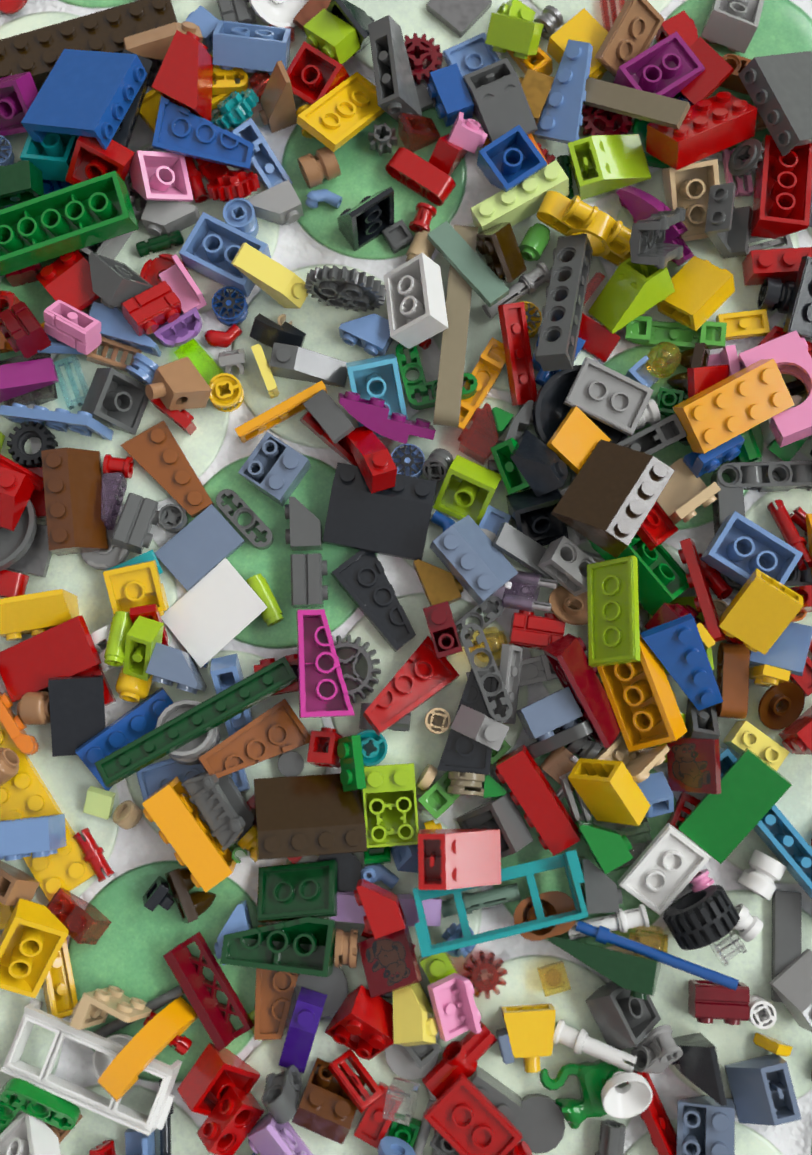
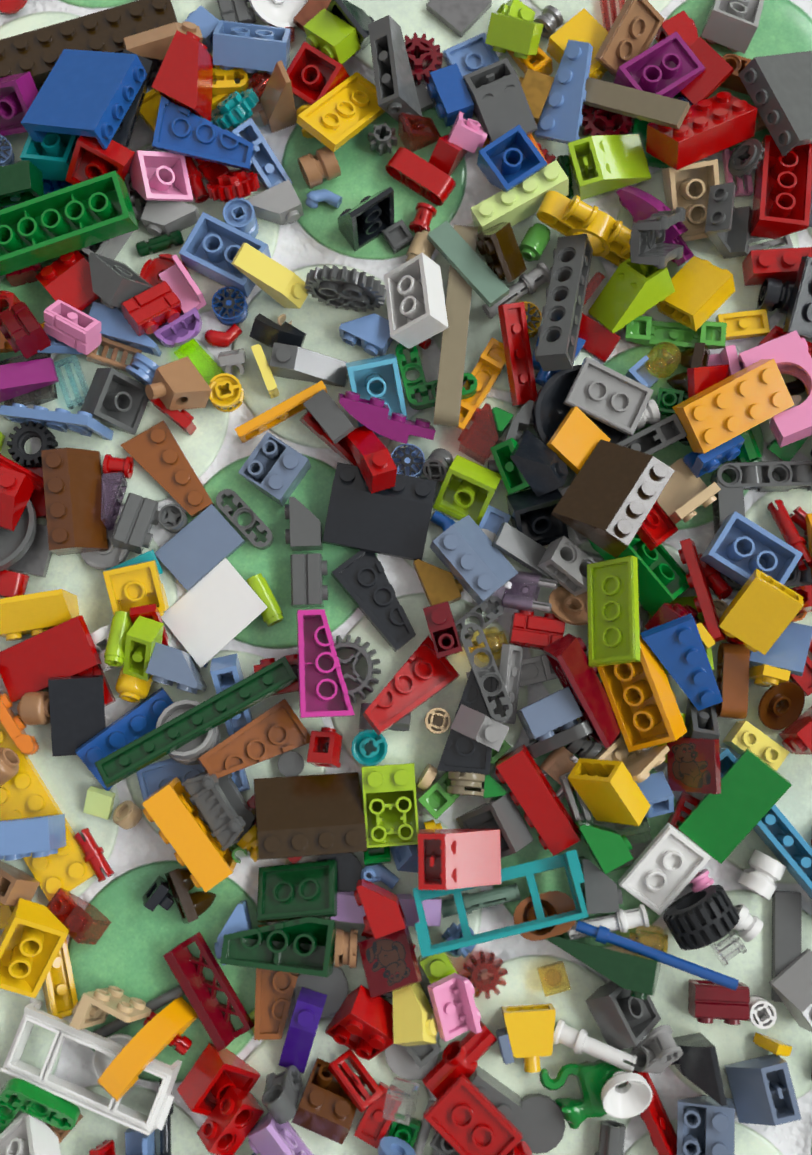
green plate [337,735,366,792] -> none

